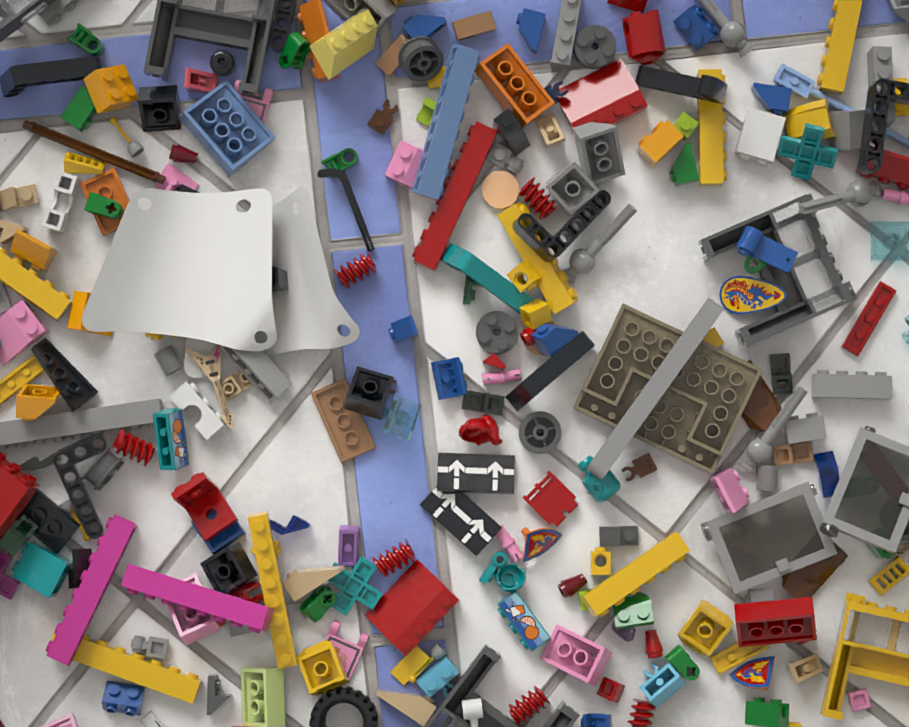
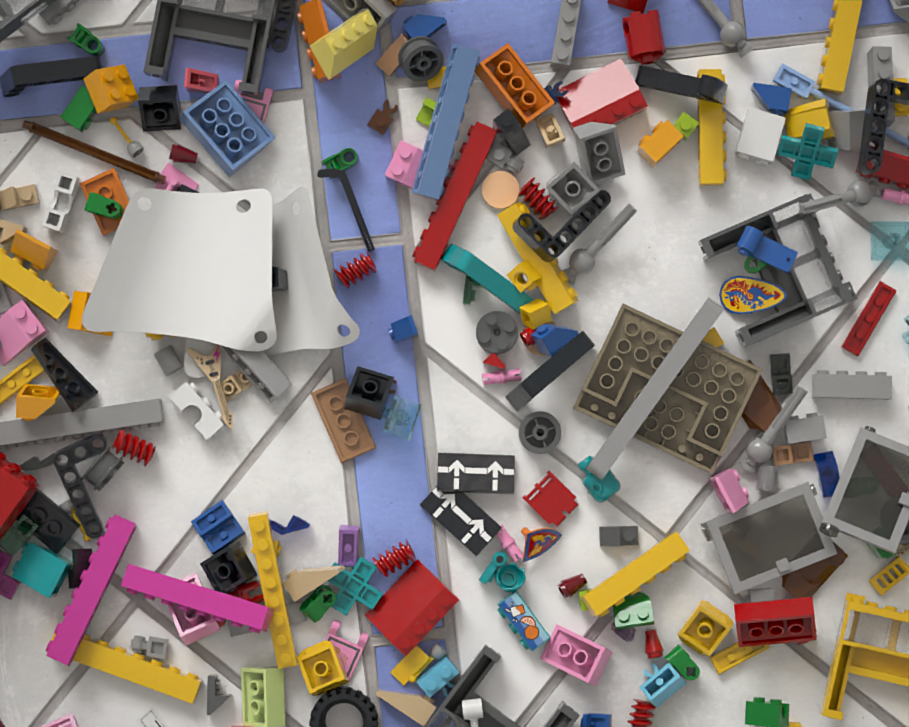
yellow slope [64,152,106,174] -> none
blue bracket [102,681,145,716] -> none
brick [153,408,189,470] -> none
red bracket [171,472,239,542] -> none
black head [210,50,236,77] -> none
green piece [279,32,311,70] -> none
blue bracket [431,357,467,400] -> none
medium nougat slope [452,11,496,41] -> none
red hair [459,415,503,446] -> none
pearl dark grey slope [461,390,505,415] -> none
red piece [509,686,551,727] -> none
blue slope [516,8,546,54] -> none
dark grey wheel [573,25,616,70] -> none
yellow brick [590,547,611,575] -> none
red slope [597,677,625,703] -> none
reddish brown plate [621,453,658,481] -> none
green slope [669,142,699,187] -> none
blue bracket [673,5,719,51] -> none
shield [730,656,775,690] -> none
tan slope [788,653,823,684] -> none
bright pink tile [847,688,871,712] -> none

